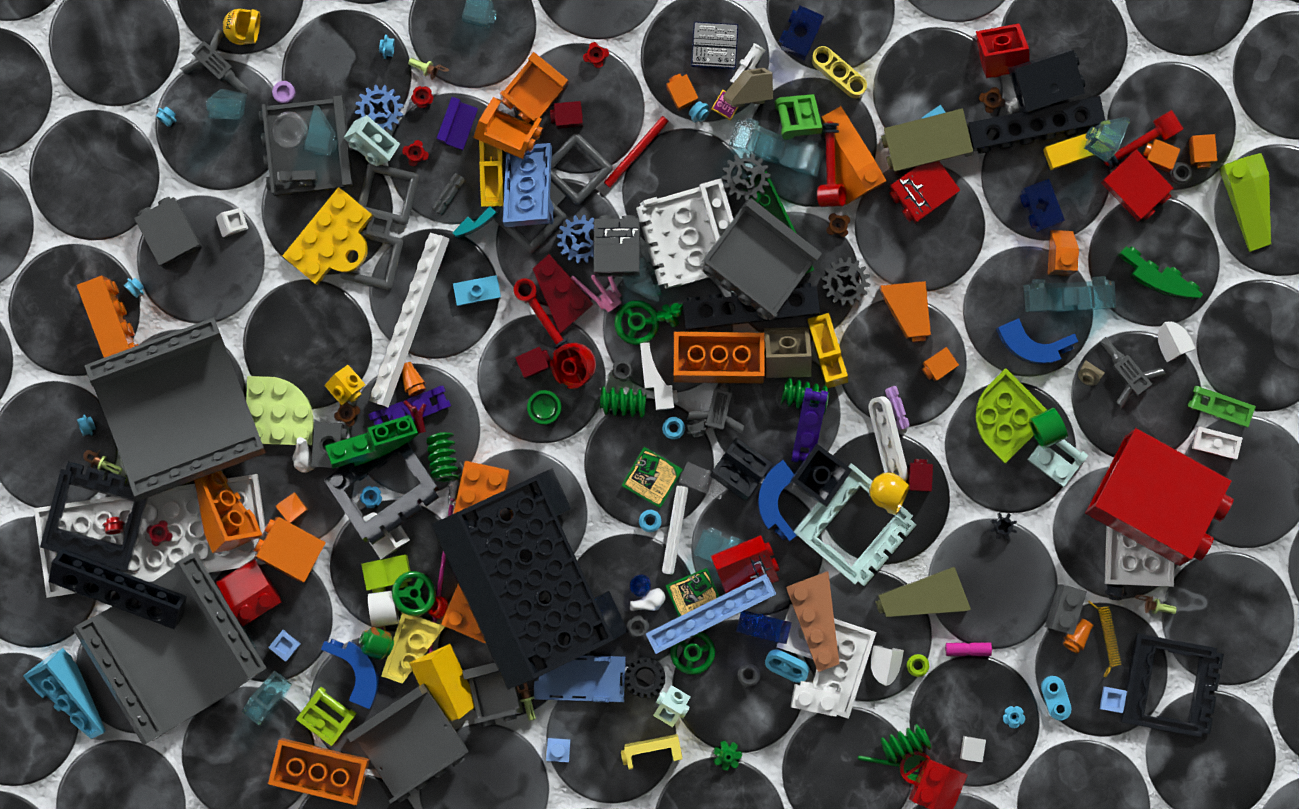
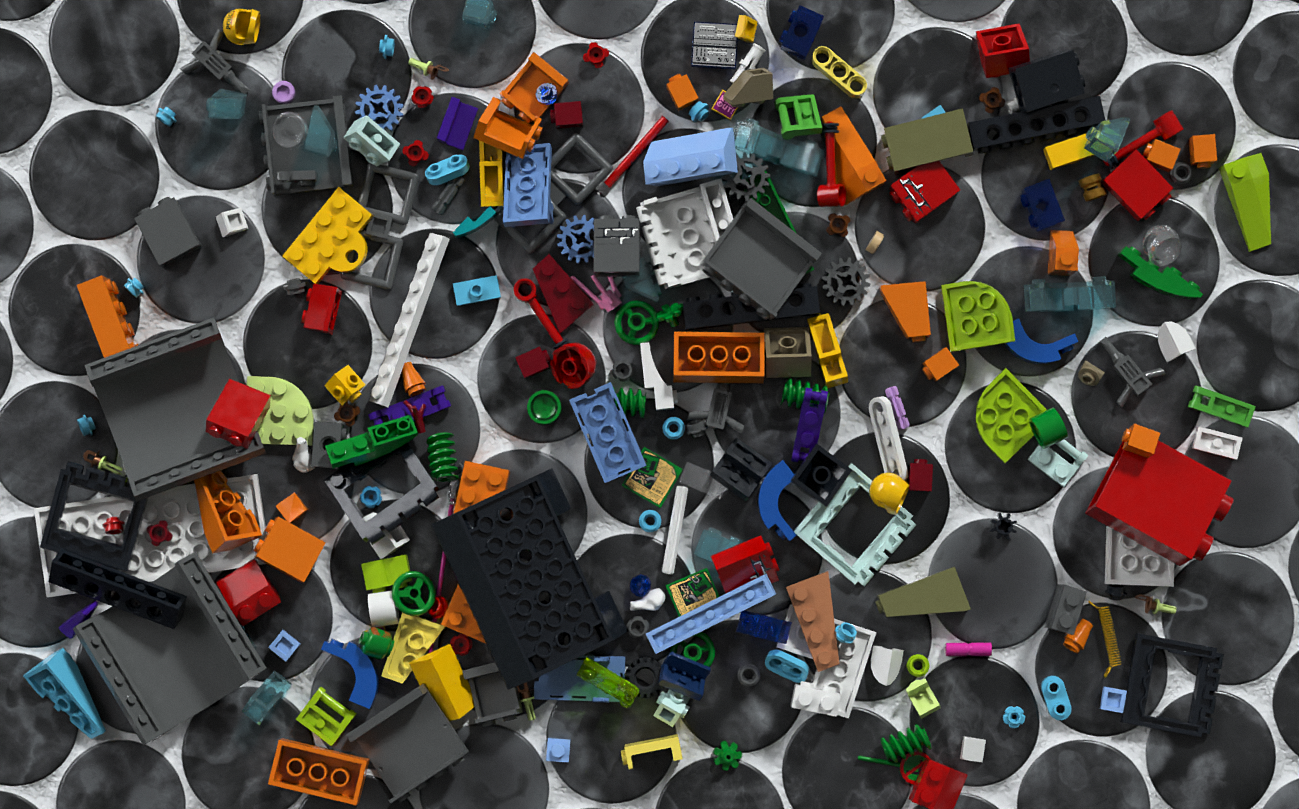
none -> dark purple slope [59,601,98,639]
none -> red brick [206,379,271,448]
none -> dark grey plate [283,278,306,295]
none -> red slope [301,284,342,335]
none -> medium azure plate [425,155,470,185]
none -> red plate [450,634,472,656]
none -> clear blue plate [535,83,558,105]
none -> medium blue piece [569,382,646,483]
none -> clear neon green plate [576,657,639,708]
none -> light blue slope [643,128,738,186]
none -> dark blue bracket [658,652,711,701]
none -> yellow tile [735,15,758,43]
none -> medium azure plate [835,622,857,644]
none -> tan tile [866,231,884,254]
none -> yellowish green bracket [906,679,941,719]
none -> lime plate [941,281,1016,352]
none -> pearl gold wheel [1078,173,1107,202]
none -> orange brick [1122,424,1160,458]
none -> clear helmet [1142,225,1182,267]

